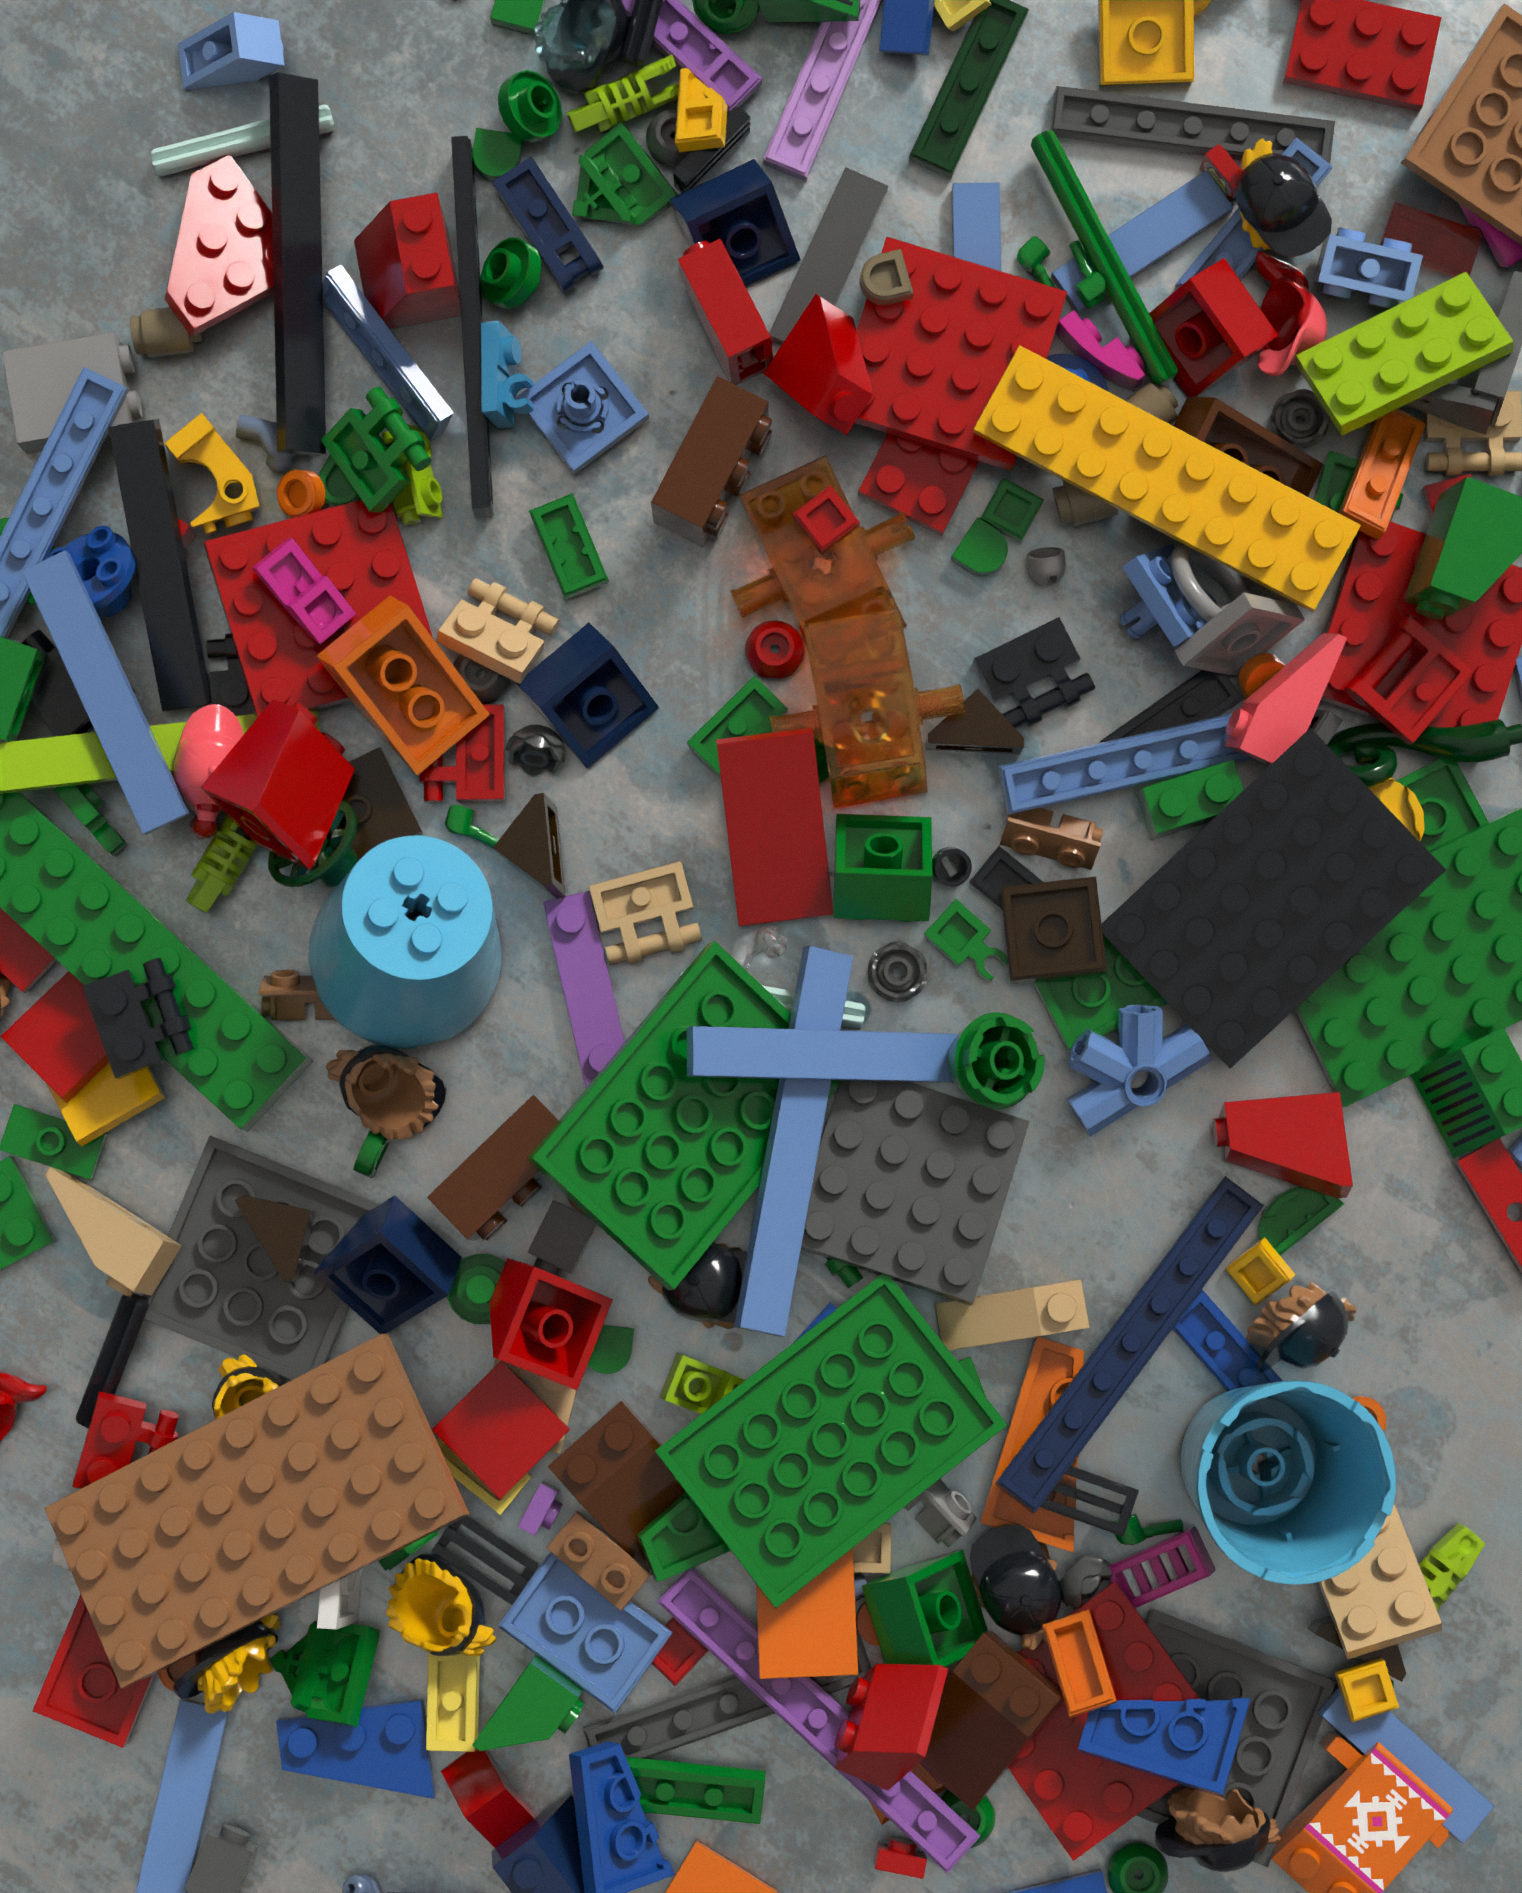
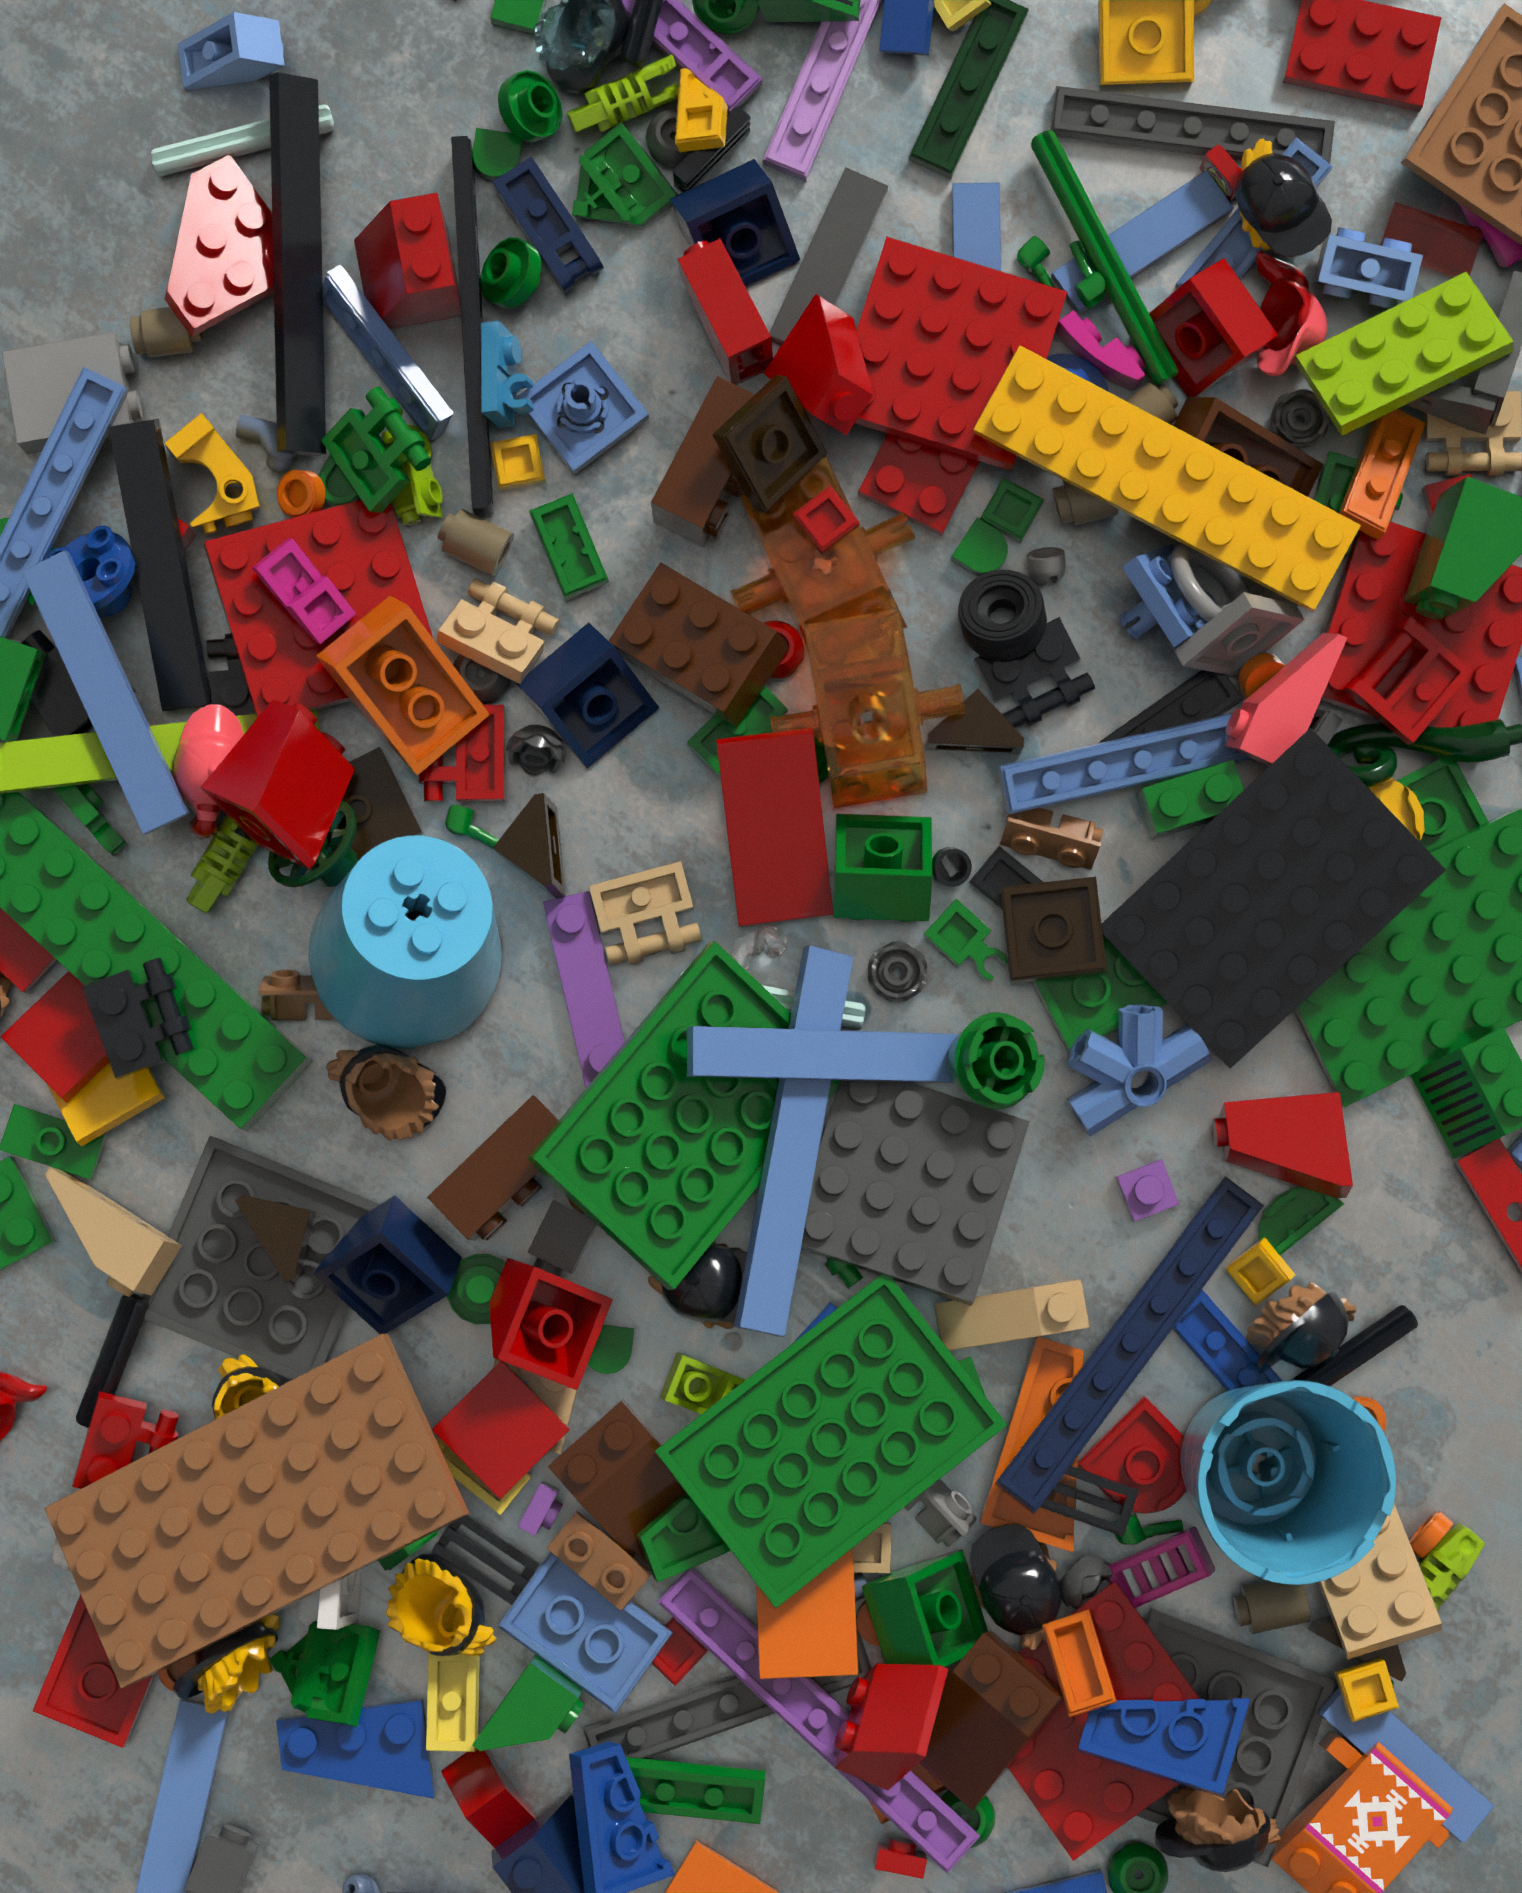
green tile [353,1130,391,1178] -> none
dark tan tile [860,249,914,305] -> none
none -> dark tan brick [437,509,514,576]
none -> yellow tile [490,434,546,491]
none -> reddish brown brick [609,562,789,727]
none -> dark brown plate [712,375,828,513]
none -> black tyre [958,570,1047,661]
none -> red tile [1077,1396,1186,1514]
none -> medium lavender plate [1115,1159,1179,1222]
none -> dark tan brick [1234,1580,1310,1634]
none -> black axle [1292,1305,1418,1386]
none -> orange tile [1409,1511,1453,1559]

